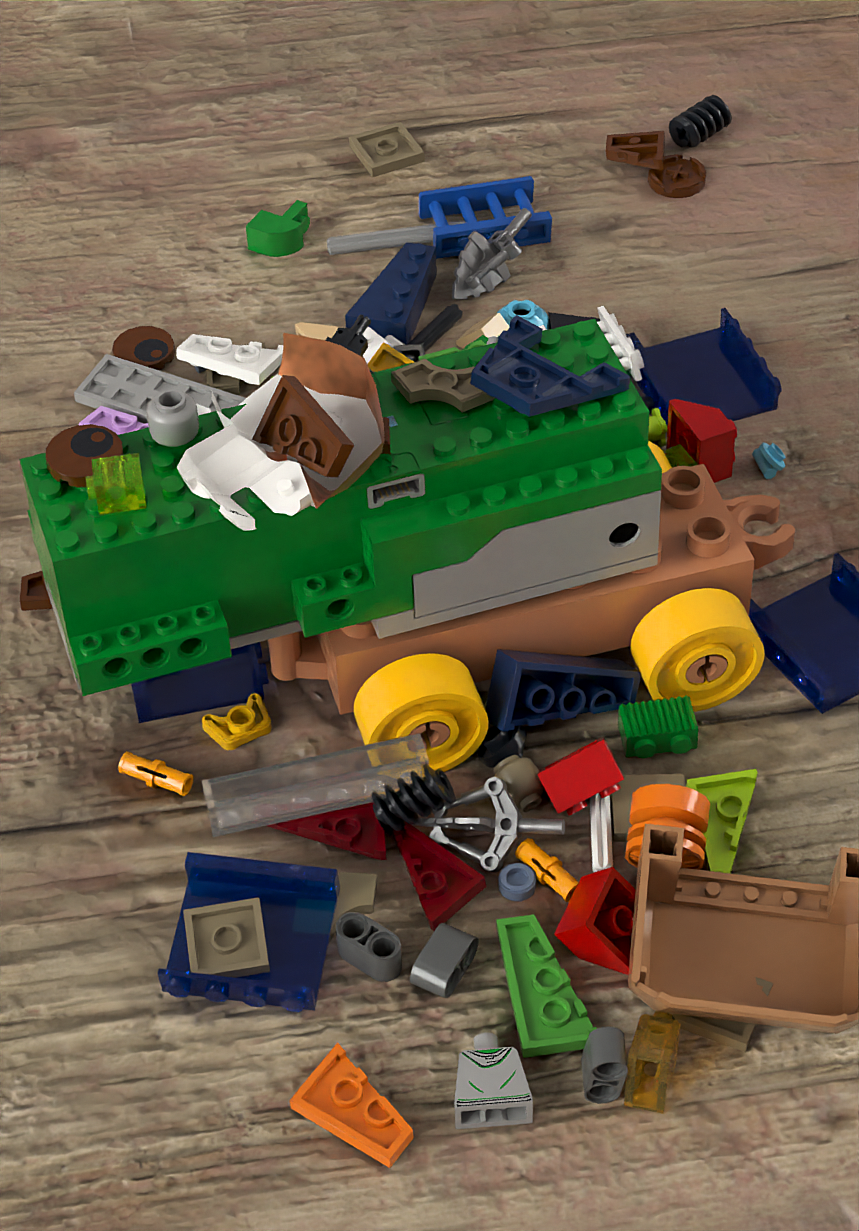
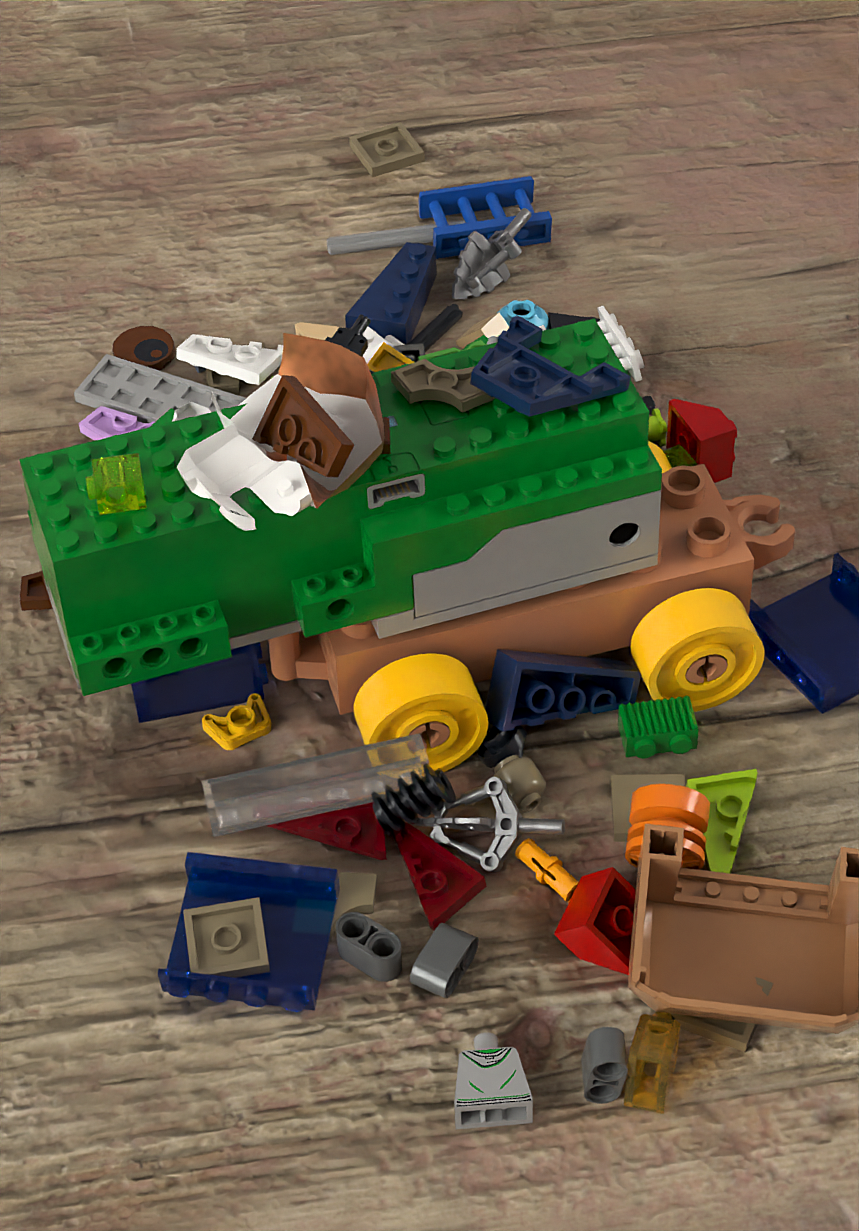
reddish brown tile [46,424,124,487] -> none
light orange pin [118,751,193,796] -> none
light grey head [146,389,199,447] -> none
green brick [246,200,310,257] -> none
orange wing [290,1042,414,1168] -> none
bright green wing [496,914,597,1058] -> none
sand blue tile [498,863,536,901] -> none
red slope [537,736,624,816] -> none
white axle [590,793,613,872] -> none
reddish brown wing [606,131,665,170] -> none
clear blue panel [626,308,782,426] -> none
reddish brown tile [648,154,706,198] -> none
black piece [669,95,732,148] -> none
medium azure plate [752,443,786,479] -> none

